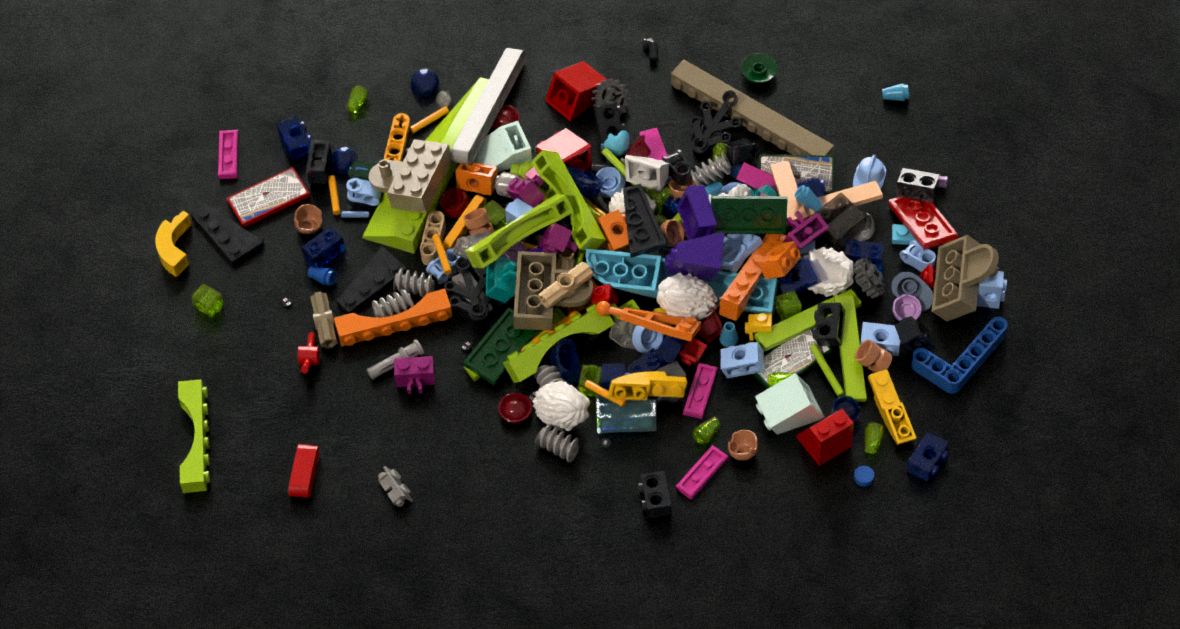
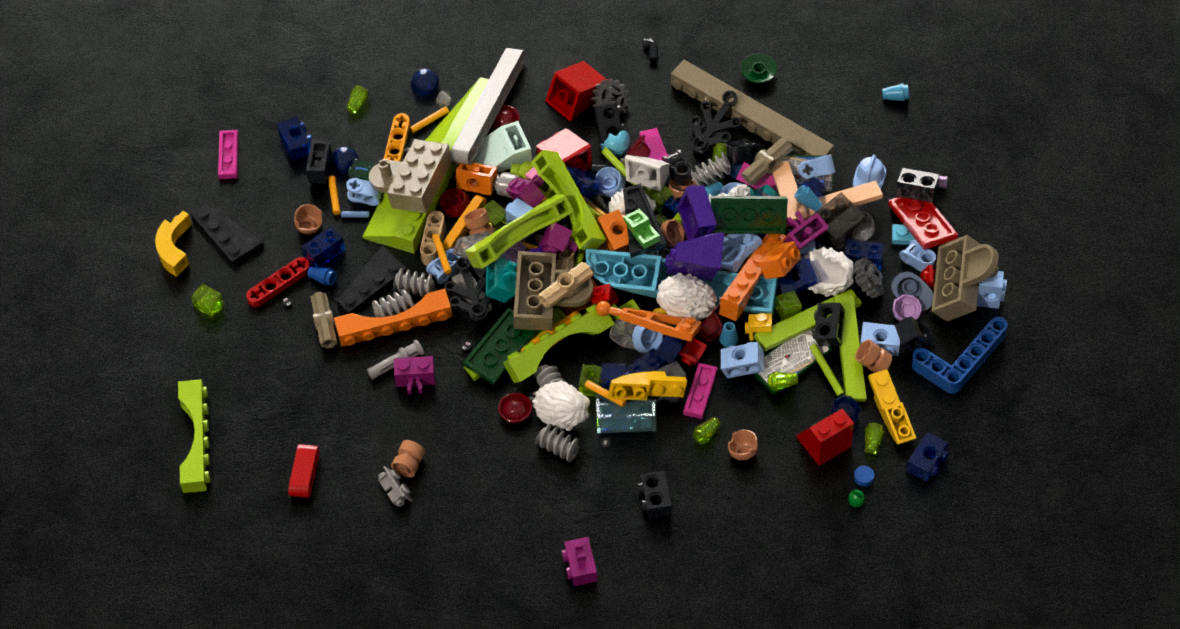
tile [227,167,310,228] -> none
red piece [298,332,320,373] -> none
clear blue piece [549,337,581,384] -> none
dark pink tile [676,445,728,500] -> none
light aqua slope [755,373,824,434] -> none
none -> red beam [246,257,310,307]
none -> nougat wheel [391,440,426,477]
none -> magenta brick [562,537,597,586]
none -> bright green slope [623,209,661,249]
none -> dark tan piece [741,137,793,186]
none -> light blue piece [798,154,835,178]
none -> green hinge [848,489,865,507]

